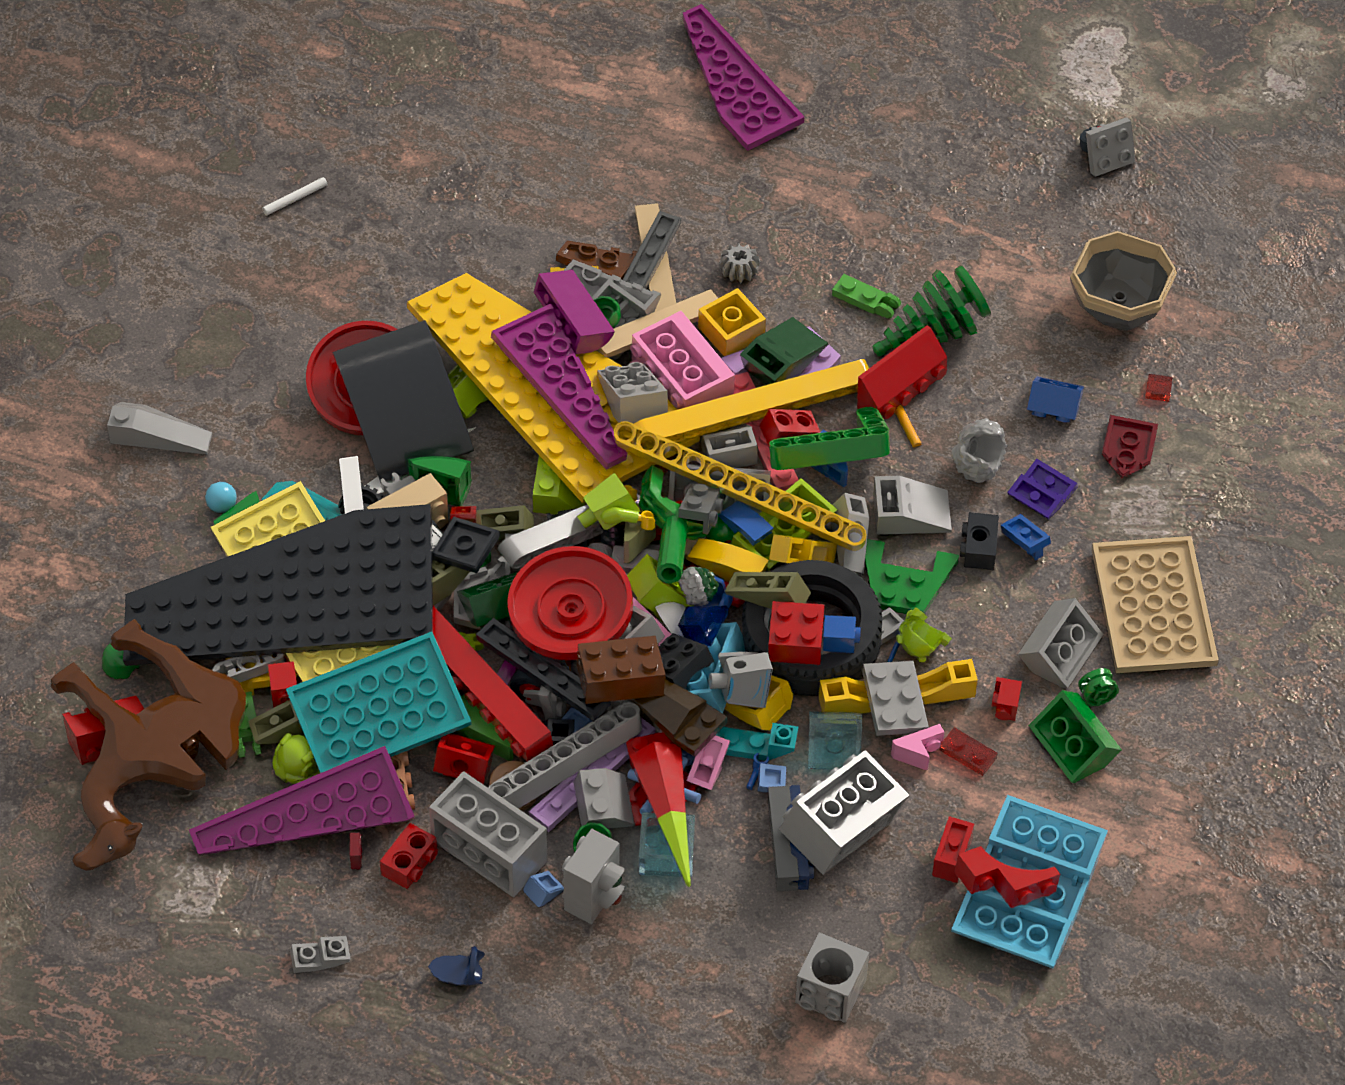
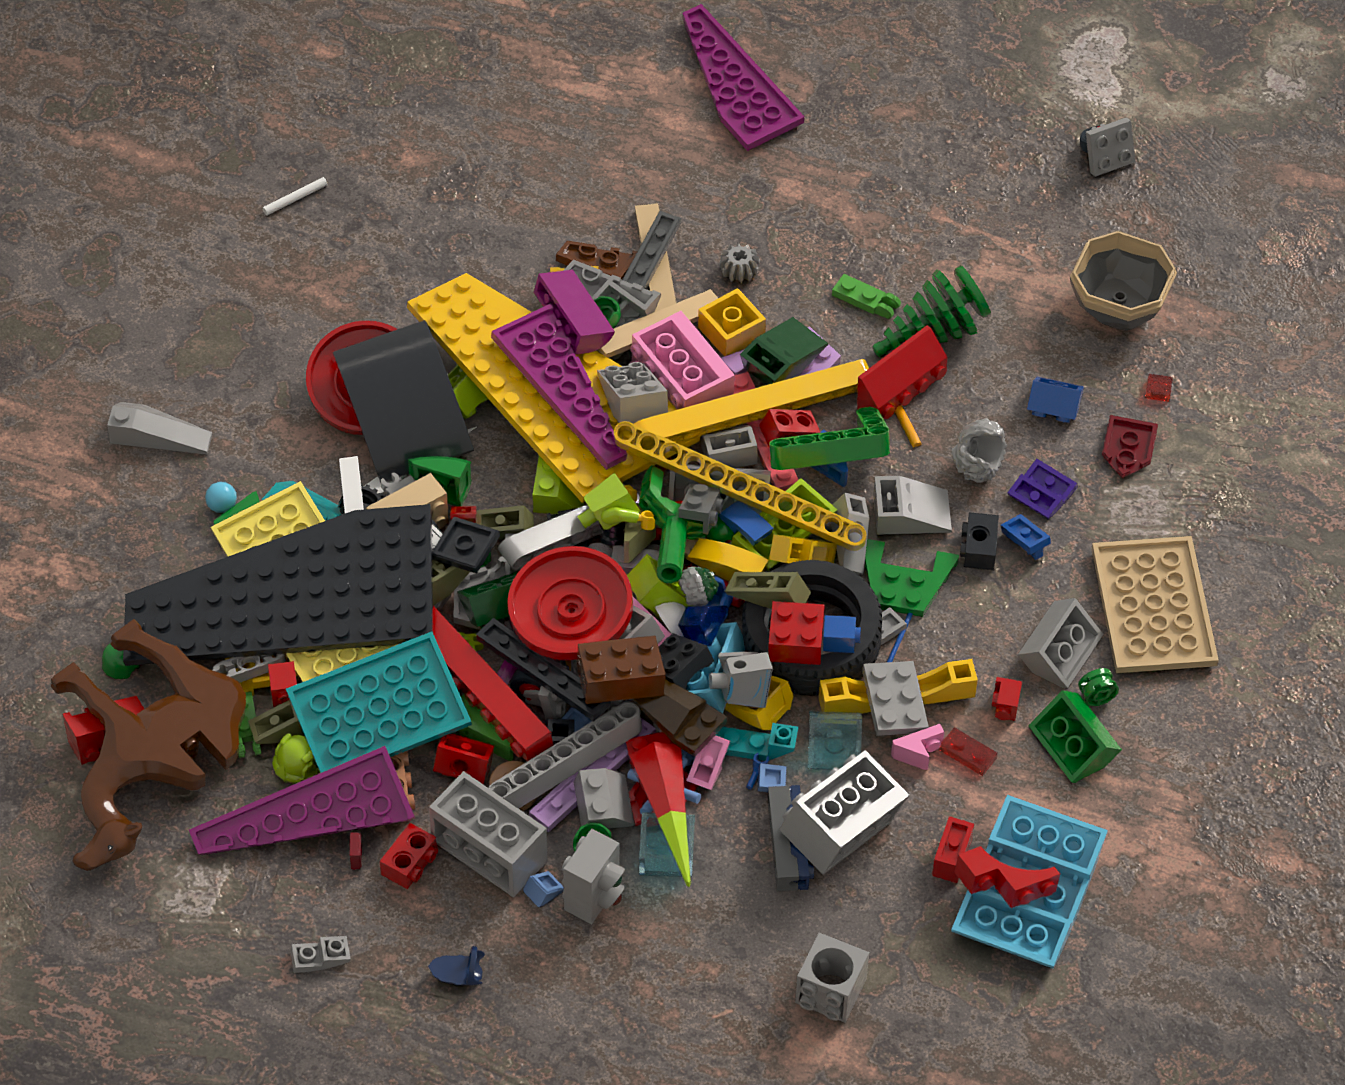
lime helmet [896,607,952,662] -> none

